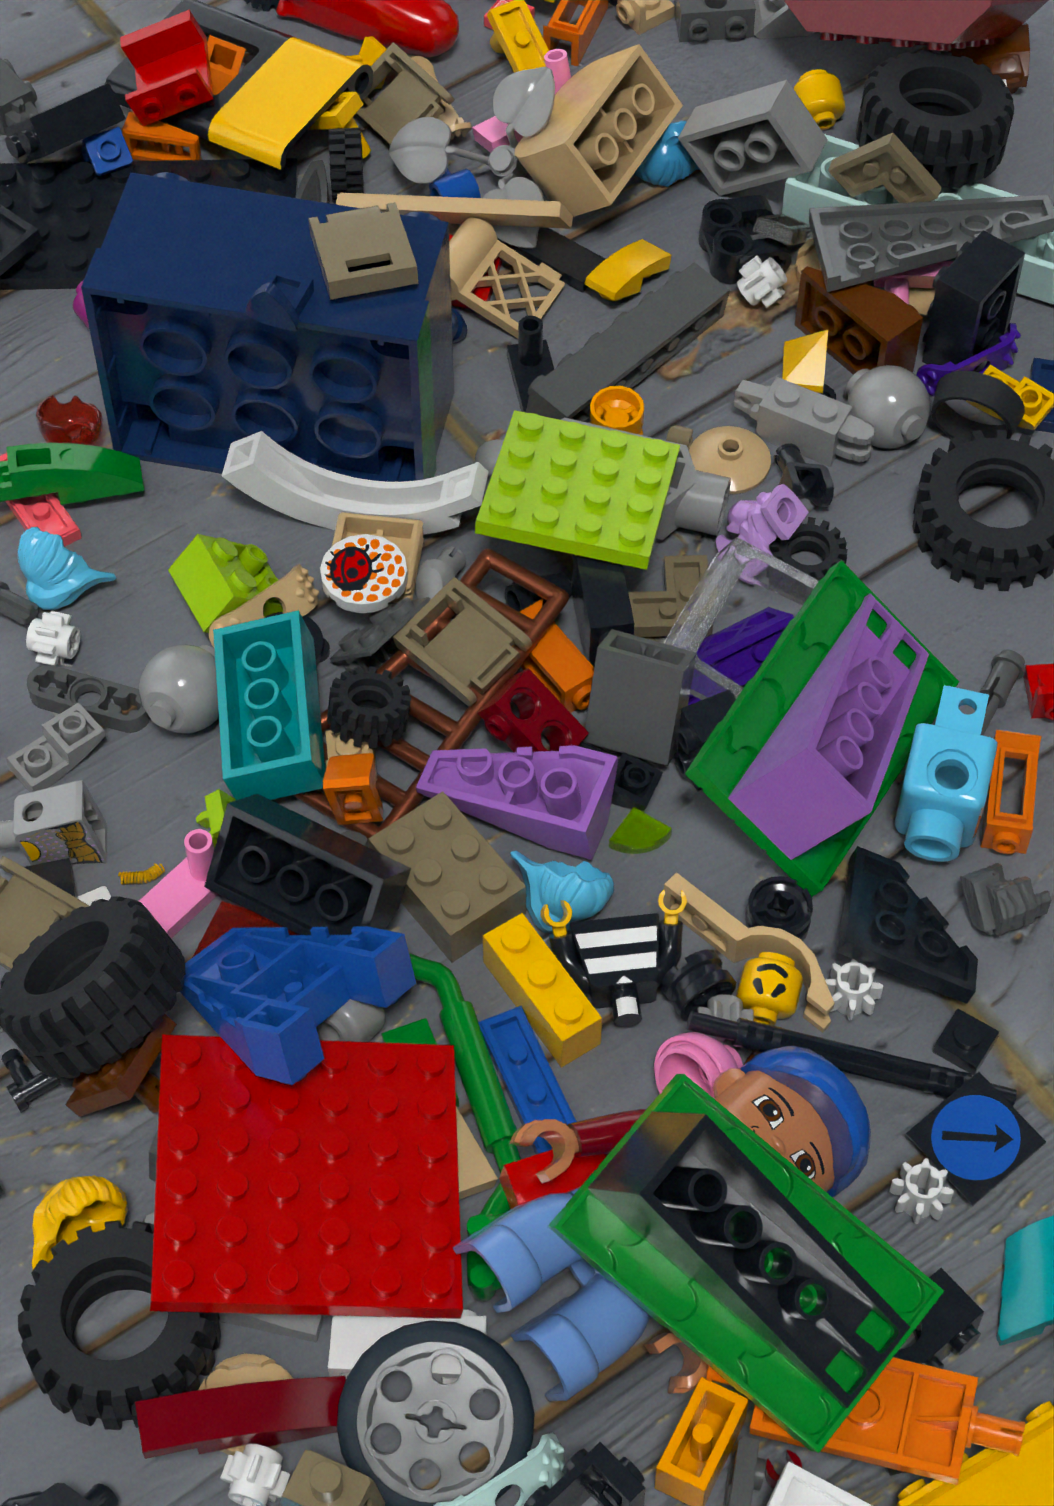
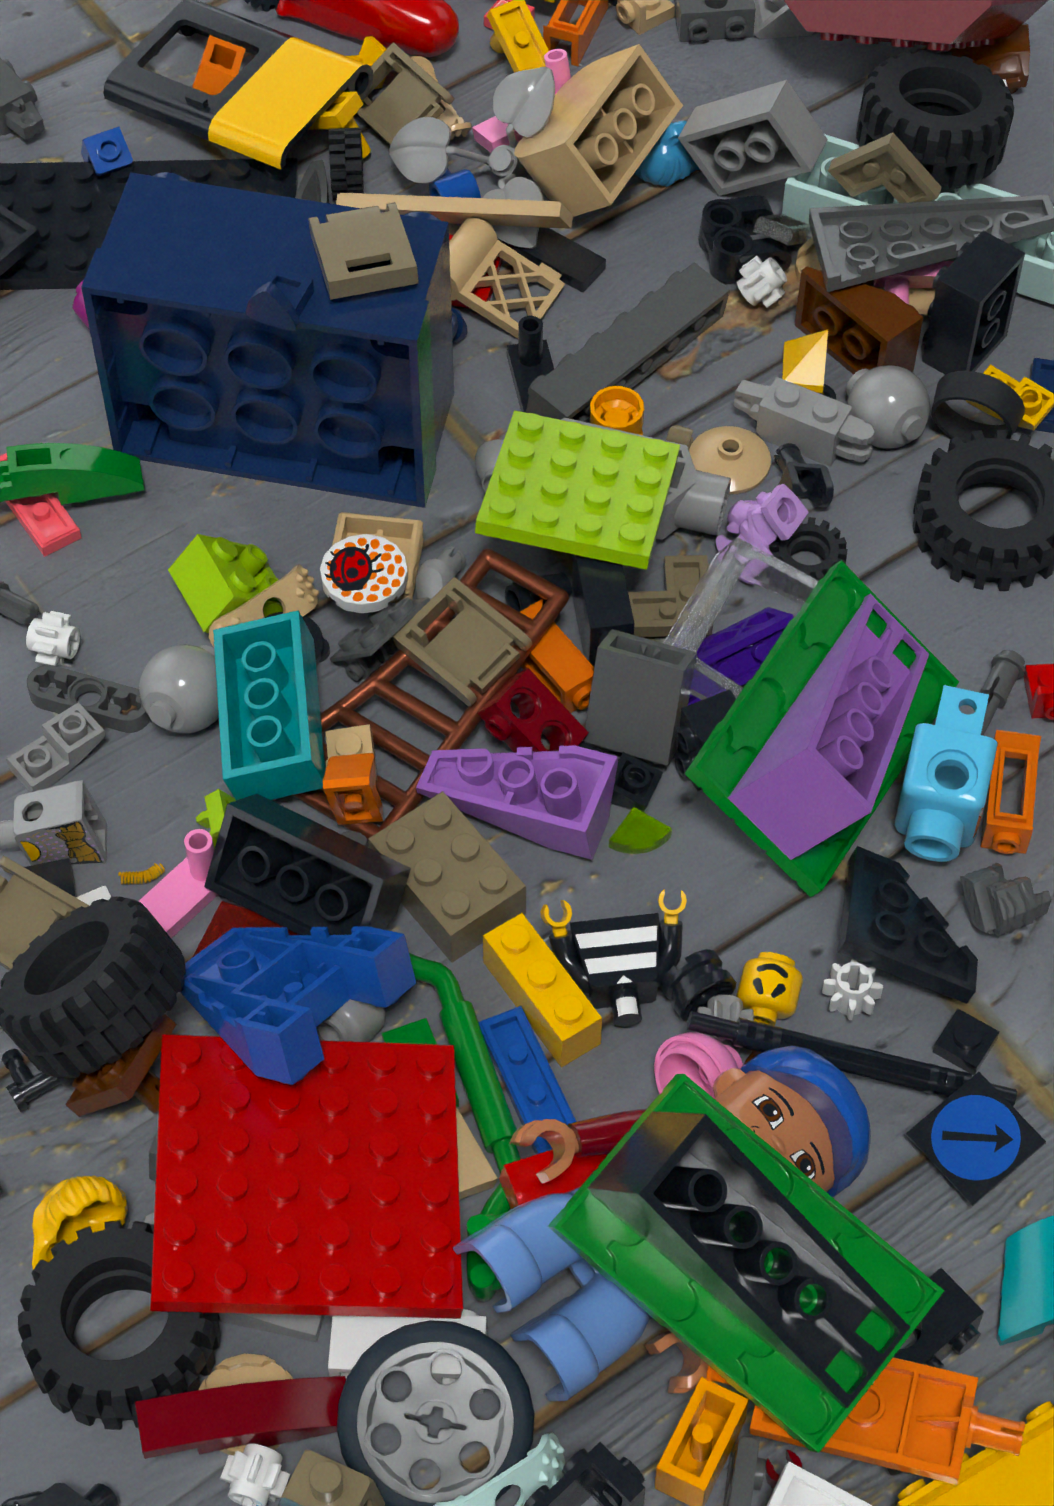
black brick [4,83,126,164] -> none
medium azure hair [18,527,117,610] -> none
clear red hair [36,395,103,446] -> none
red panel [120,9,213,126] -> none
orange slope [122,112,202,161] -> none
white arch [222,431,489,535] -> none
black tyre [327,667,411,748] -> none
medium azure hair [510,851,614,934] -> none
yellow slope [585,239,672,301] -> none
tan piece [663,872,835,1033] -> none
black wheel [746,876,813,941] -> none
yellow head [793,69,846,130] -> none
white gear [889,1158,954,1224] -> none
dark purple piece [916,323,1021,396] -> none

